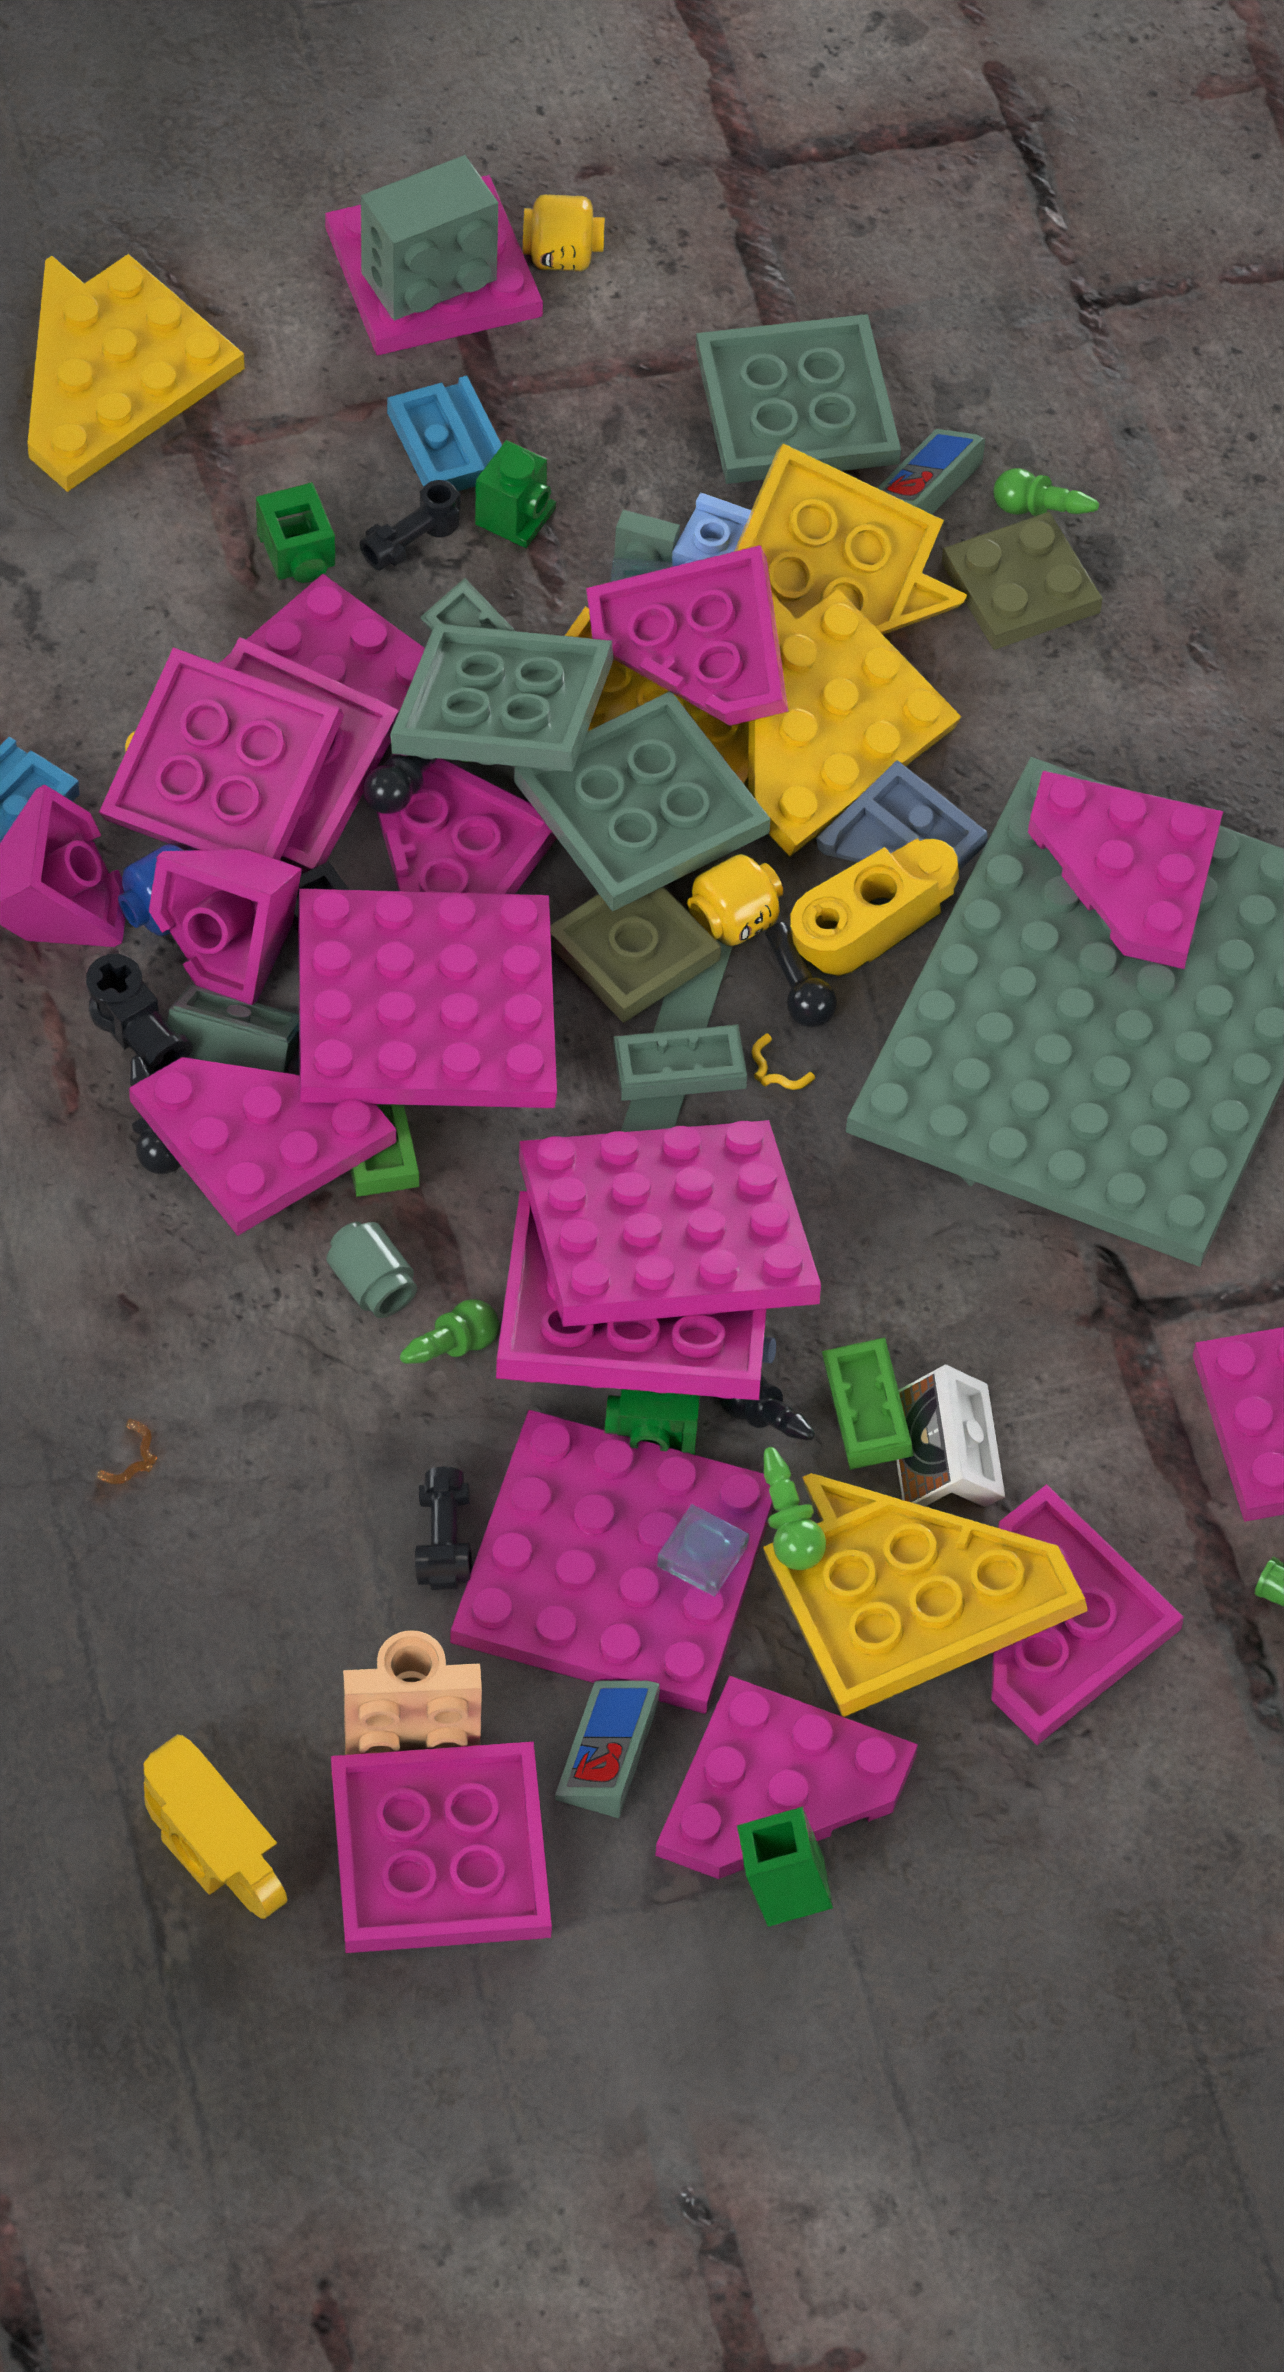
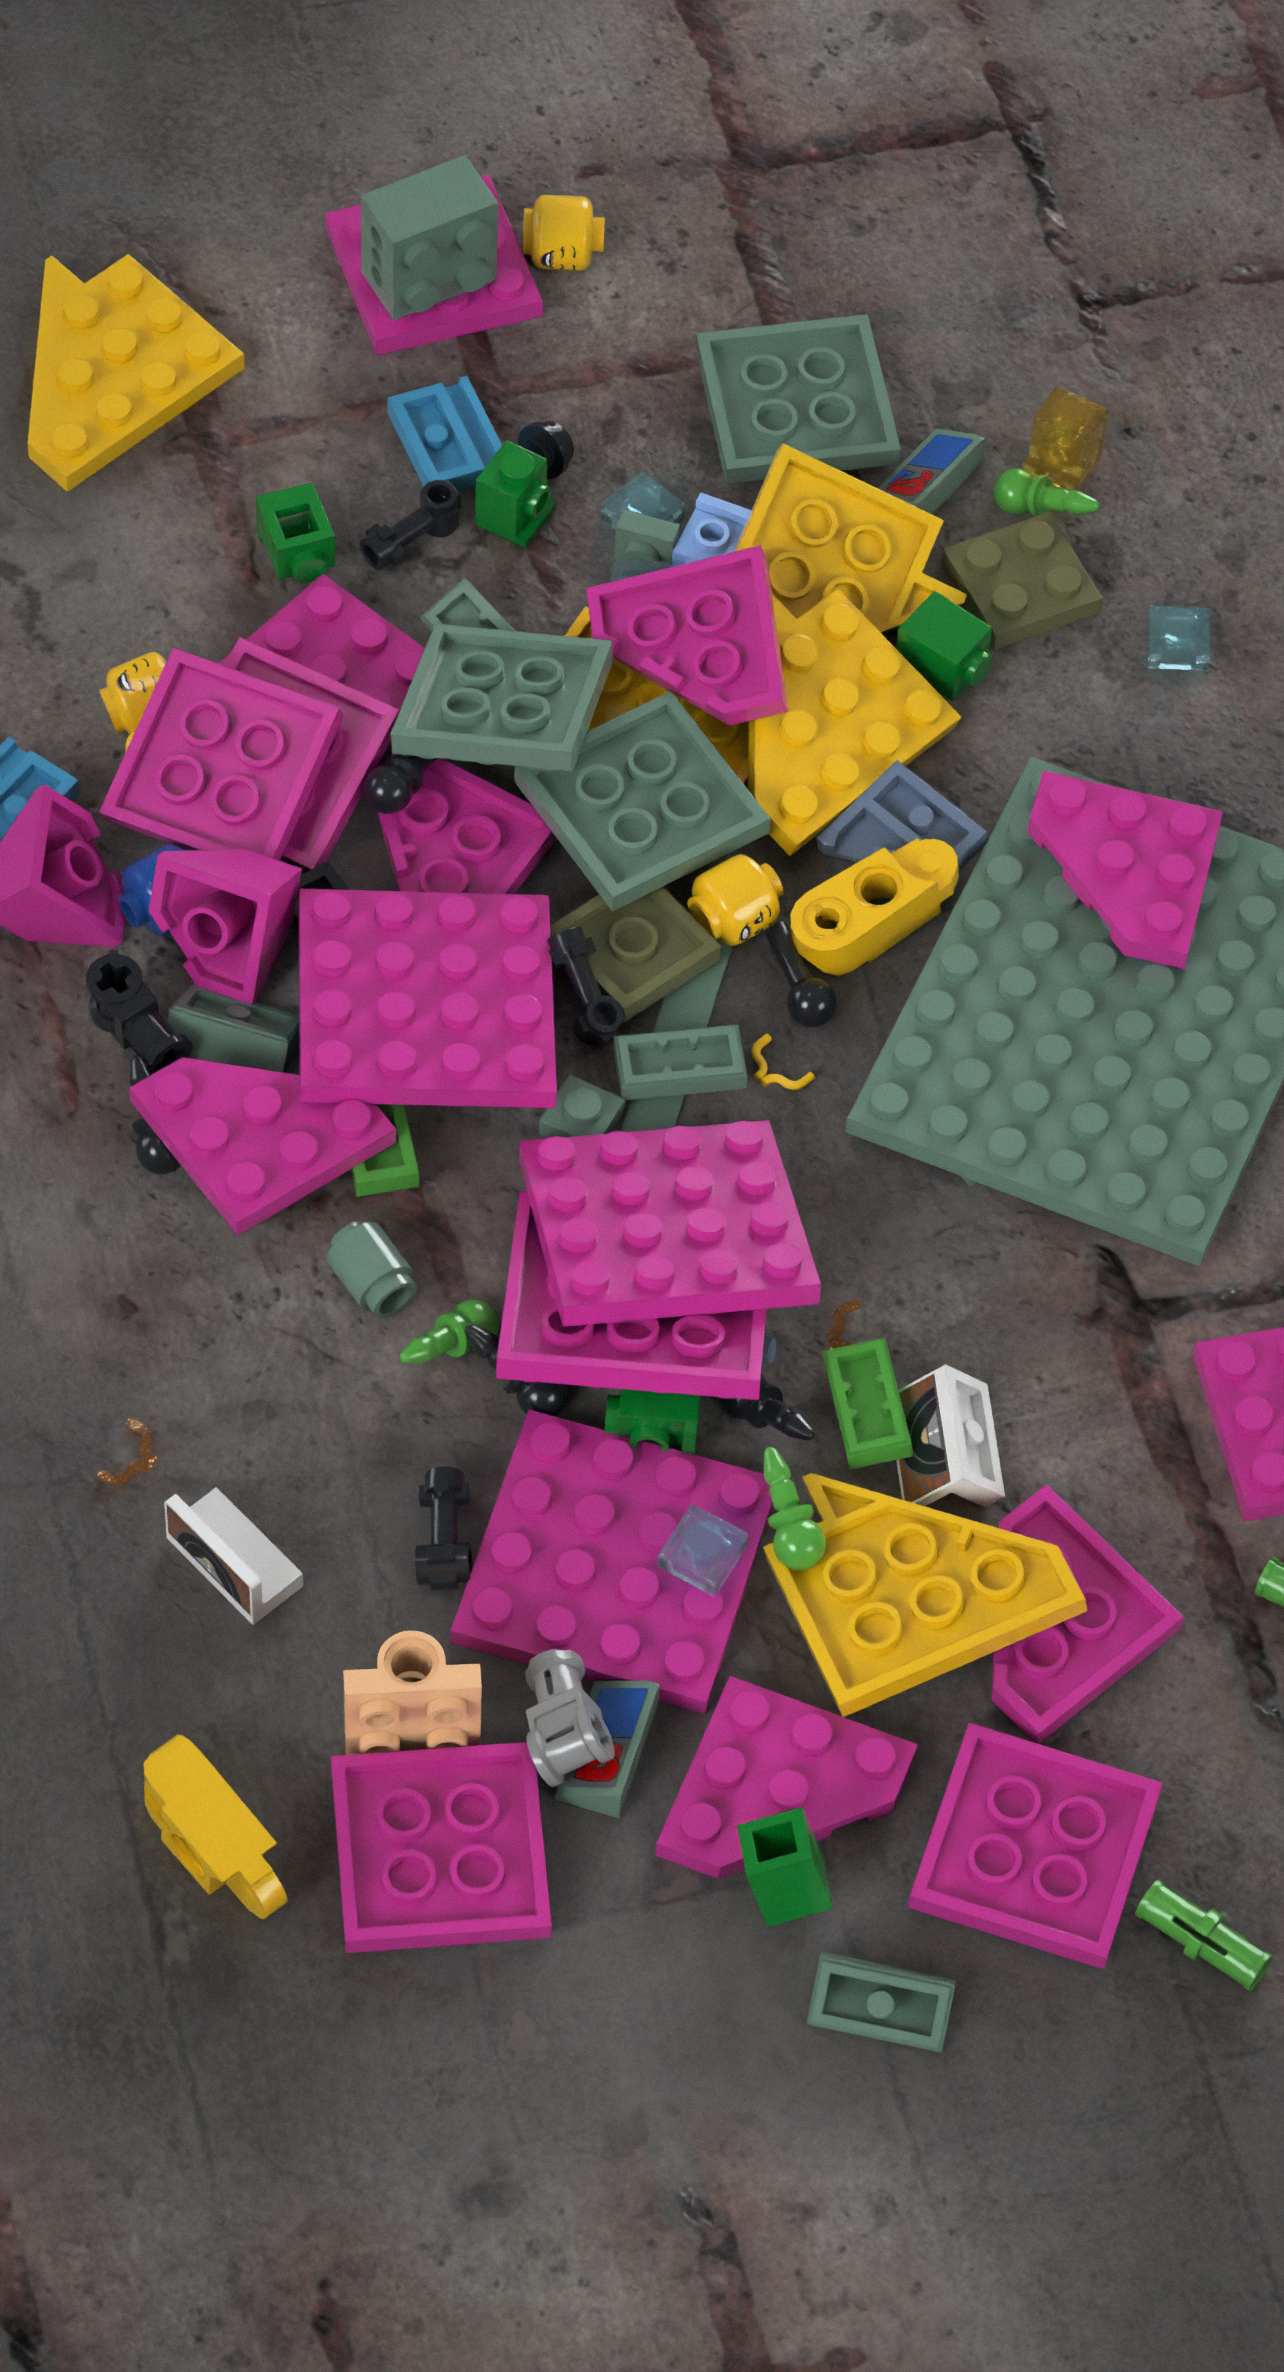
none -> yellow head [99,652,167,735]
none -> white panel [164,1487,303,1625]
none -> black bar [464,1324,568,1417]
none -> black plate [518,421,574,479]
none -> light grey connector [525,1649,615,1787]
none -> sand green plate [539,1074,625,1138]
none -> black bar [547,926,625,1047]
none -> clear light blue plate [601,471,685,530]
none -> sand green slope [806,1952,956,2053]
none -> clear orange piece [826,1299,861,1349]
none -> green brick [896,591,993,701]
none -> dark pink plate [908,1723,1163,1970]
none -> clear yellow brick [1022,386,1108,491]
none -> bright green pin [1135,1879,1274,1991]
none -> clear light blue plate [1147,605,1210,671]

